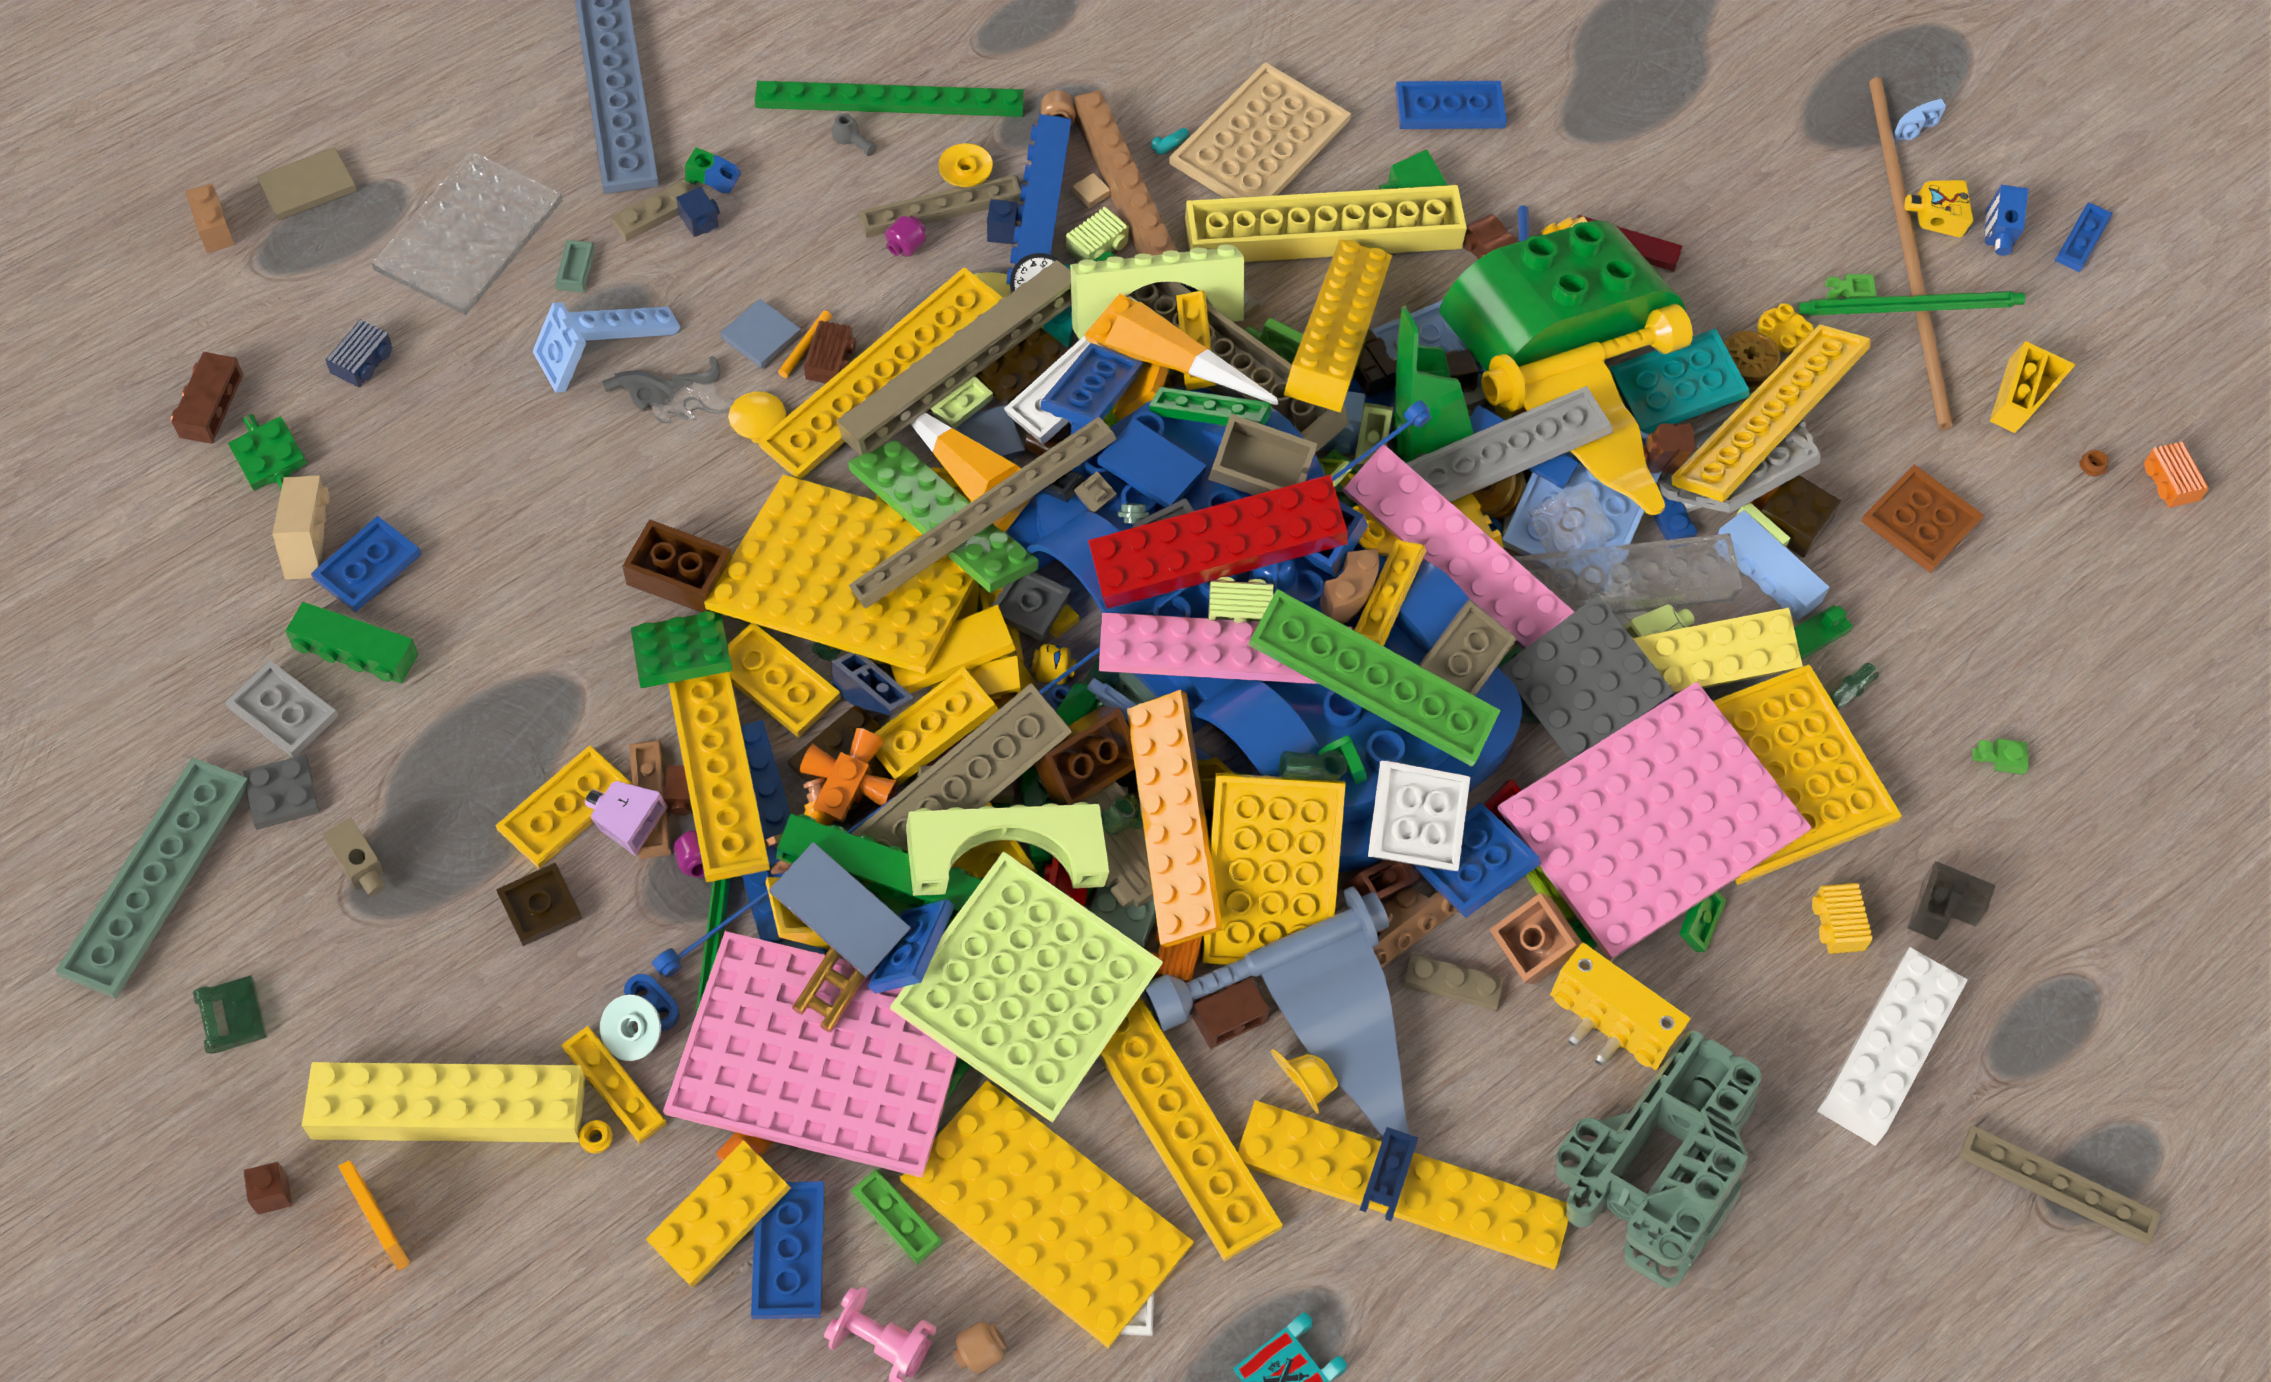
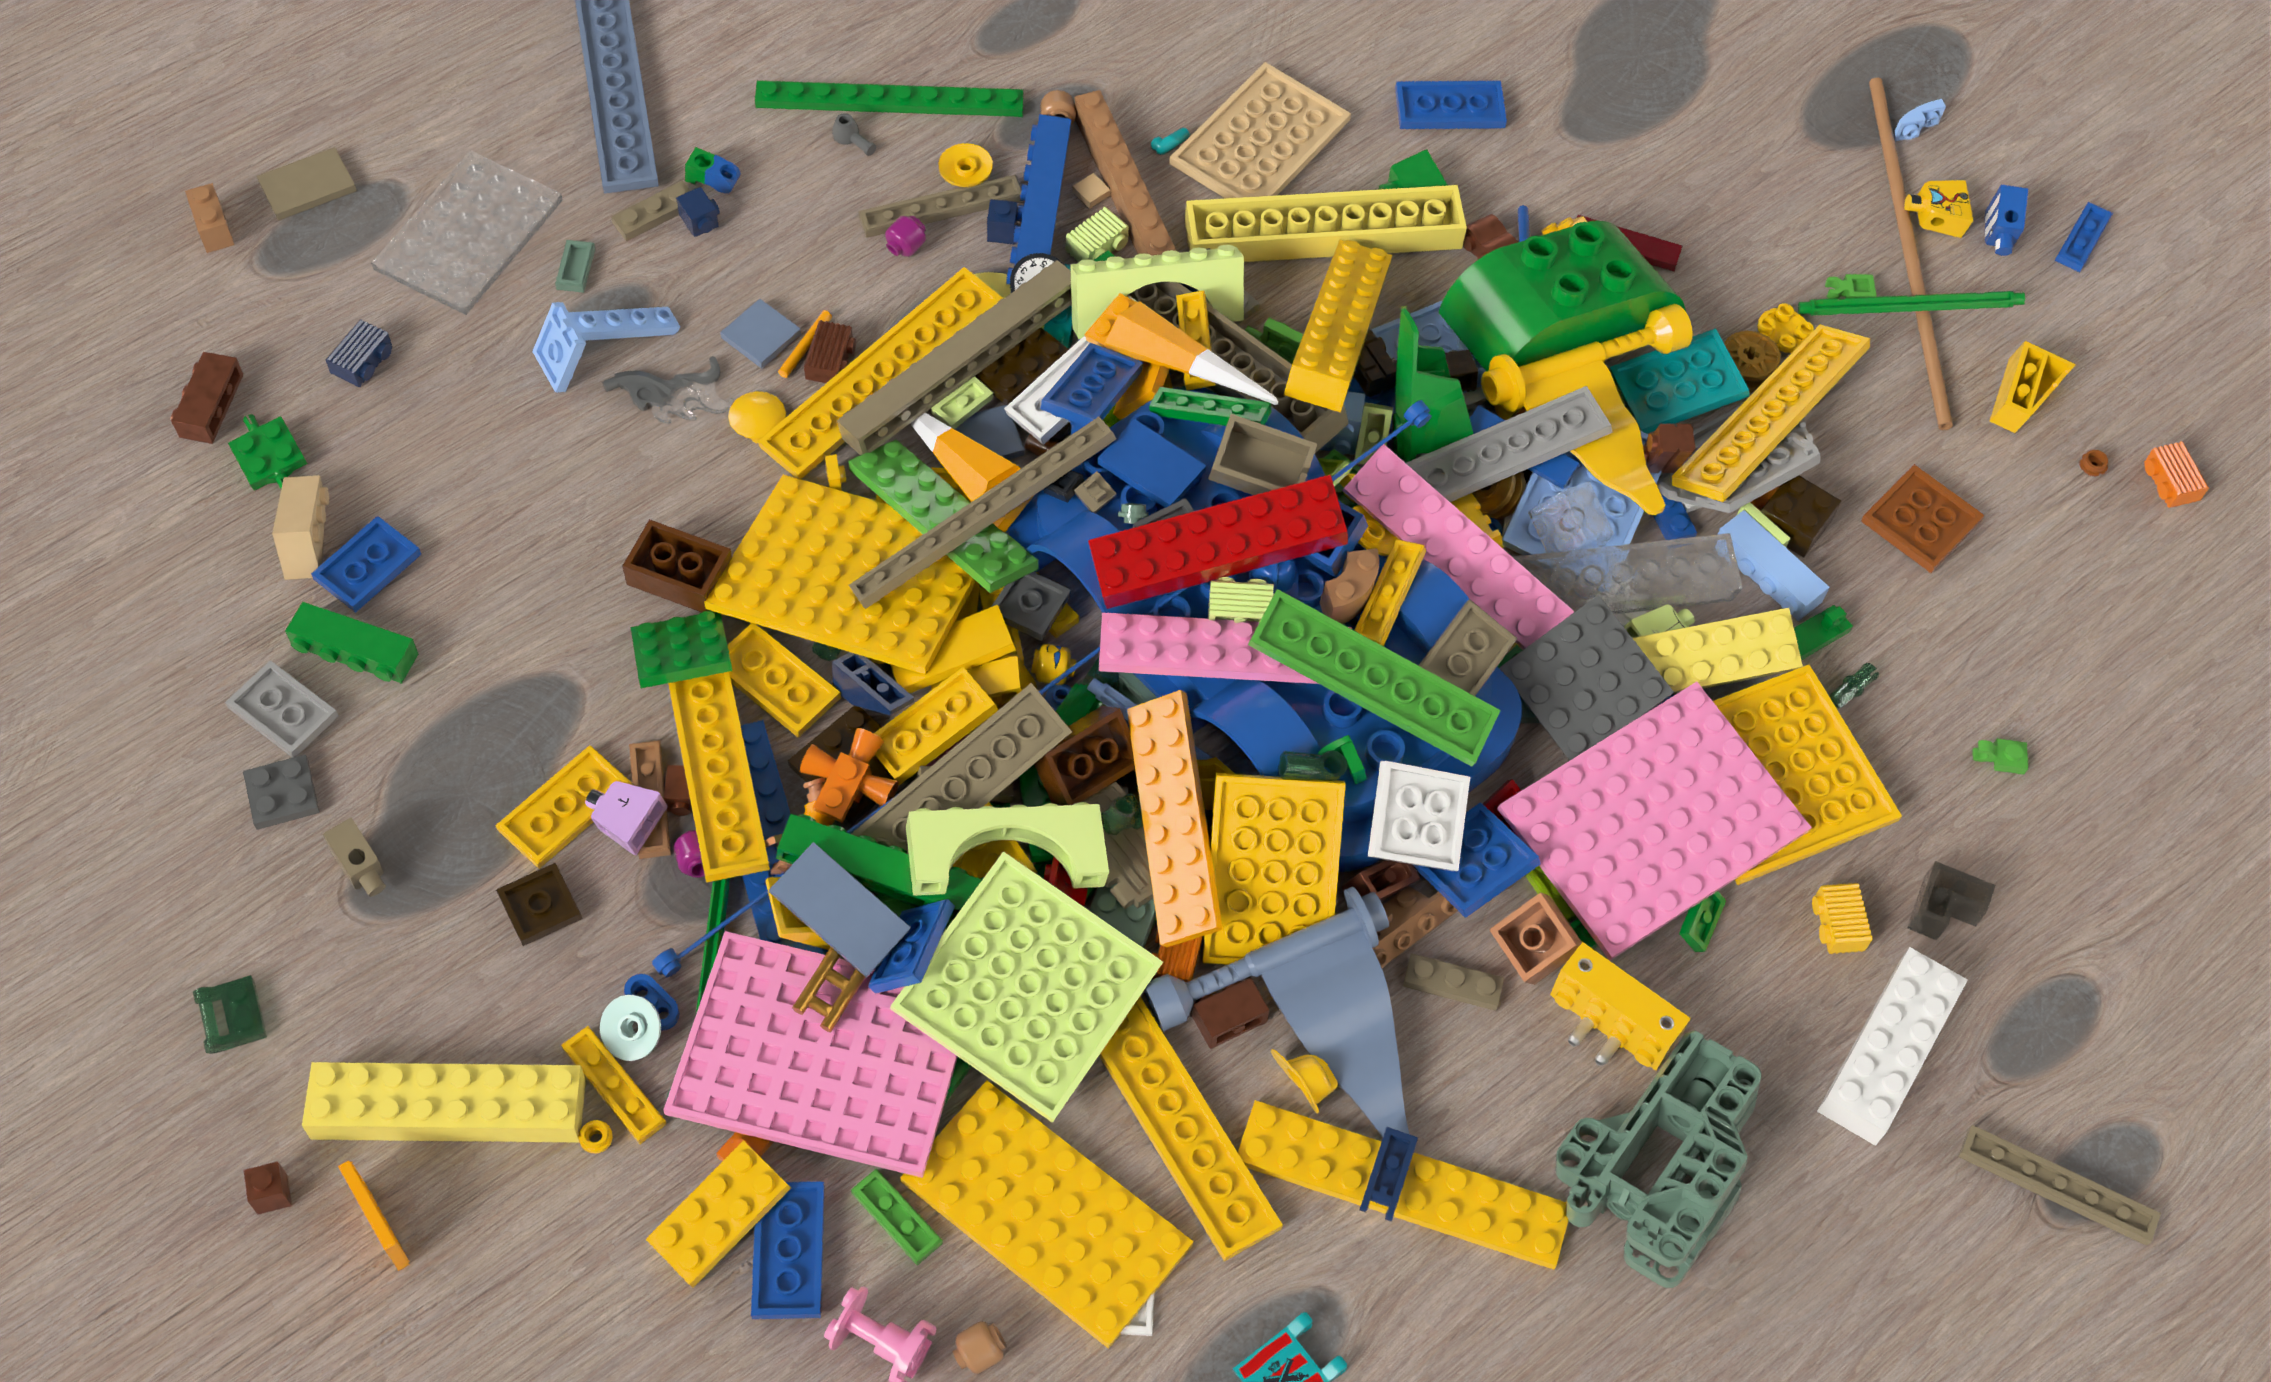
sand green plate [55,757,249,999] -> none
none -> yellow plate [825,454,846,491]

